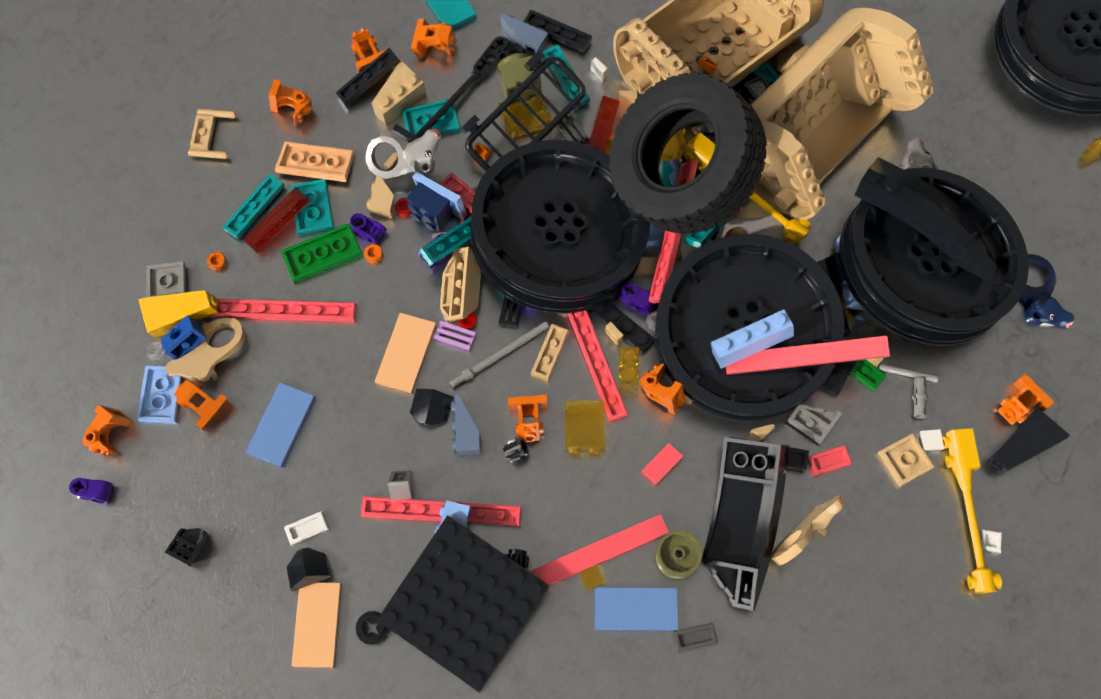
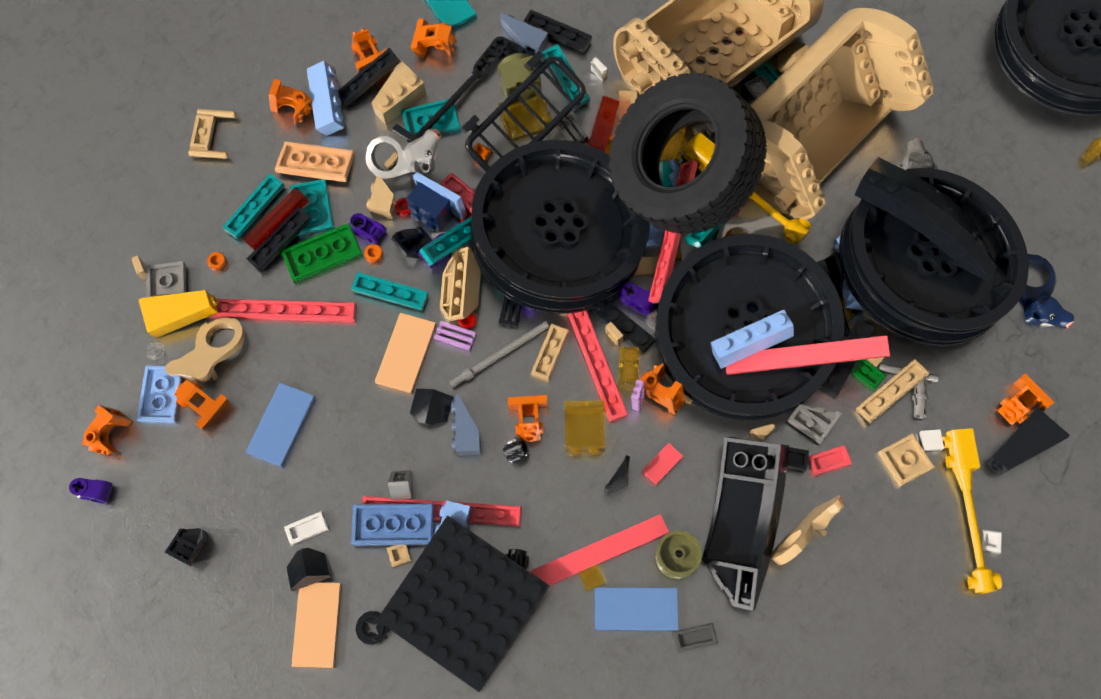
blue brick [160,315,206,360] -> none
orange tile [697,56,717,74] -> none
none -> tan tile [131,255,146,280]
none -> black plate [246,206,312,272]
none -> light blue brick [307,61,344,136]
none -> teal plate [351,272,429,311]
none -> medium blue tile [351,504,434,546]
none -> tan tile [387,545,413,568]
none -> black slope [391,226,432,259]
none -> black slope [604,455,630,495]
none -> lavender tile [631,380,645,411]
none -> tan tile [856,359,929,424]

